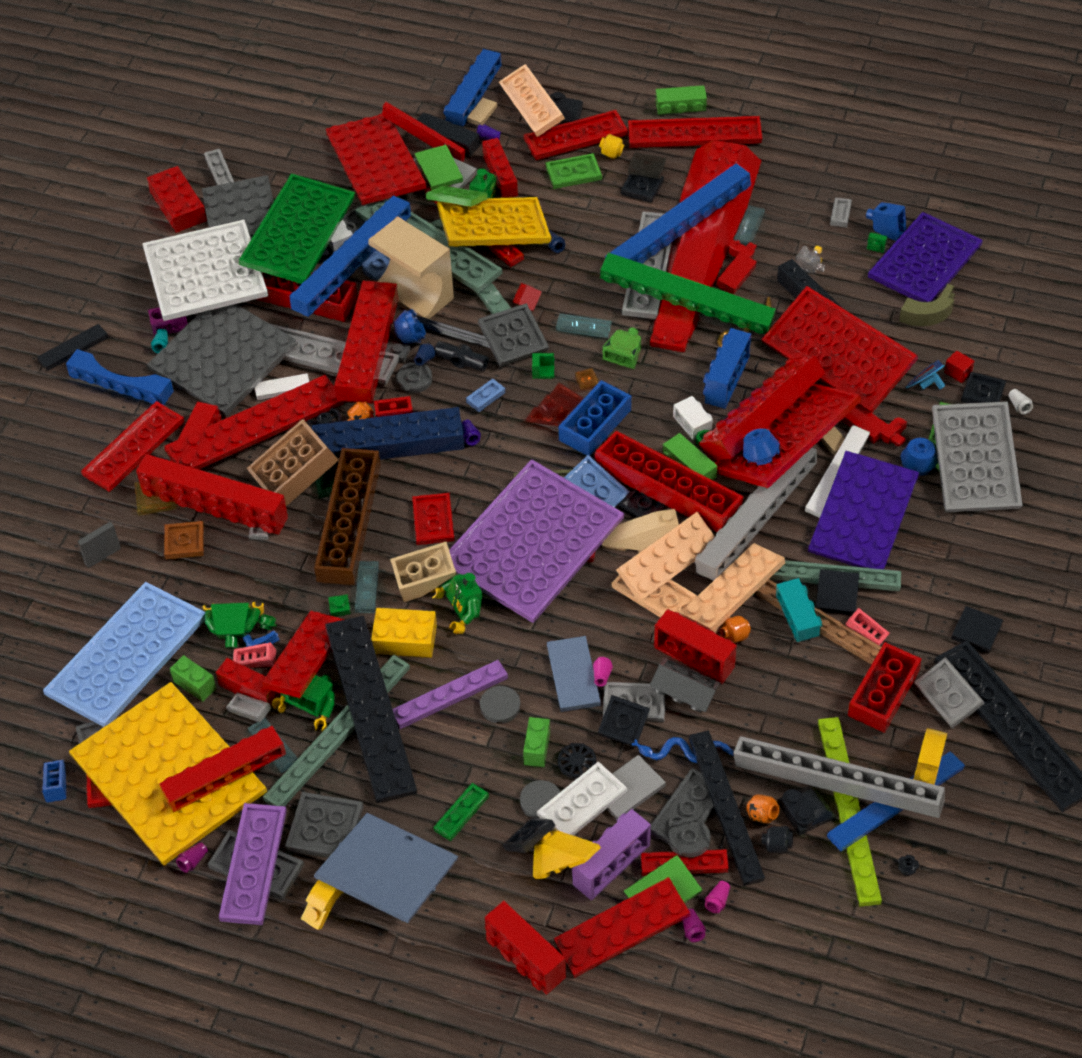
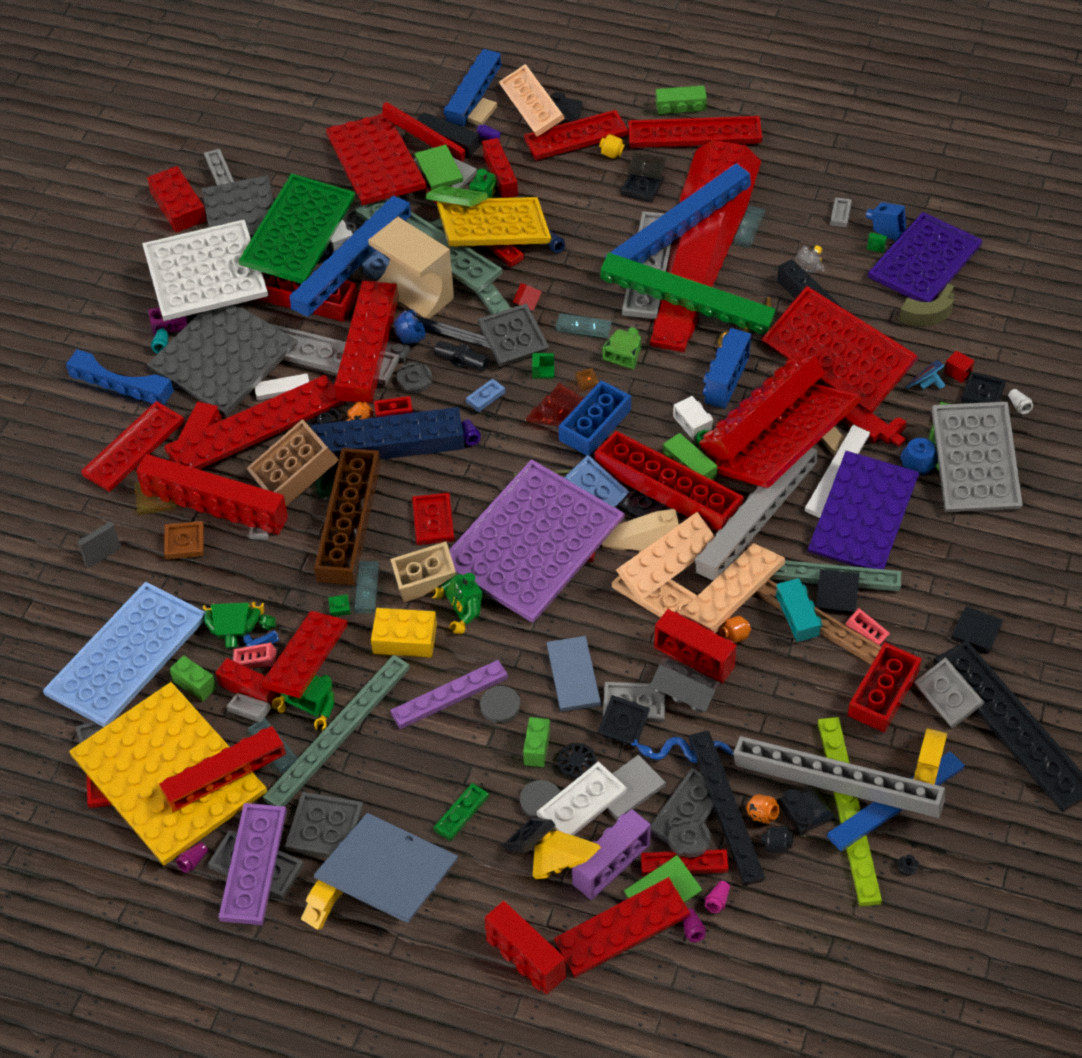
black tile [37,324,109,371] -> none
blue slope [42,759,67,803] -> none
black plate [325,616,417,803] -> none
dark blue cone [414,343,435,366] -> none
bright green tile [545,153,602,189] -> none
dark pink cone [593,657,613,687] -> none
red piece [716,240,757,295] -> none
blue cone [743,429,780,465] -> none

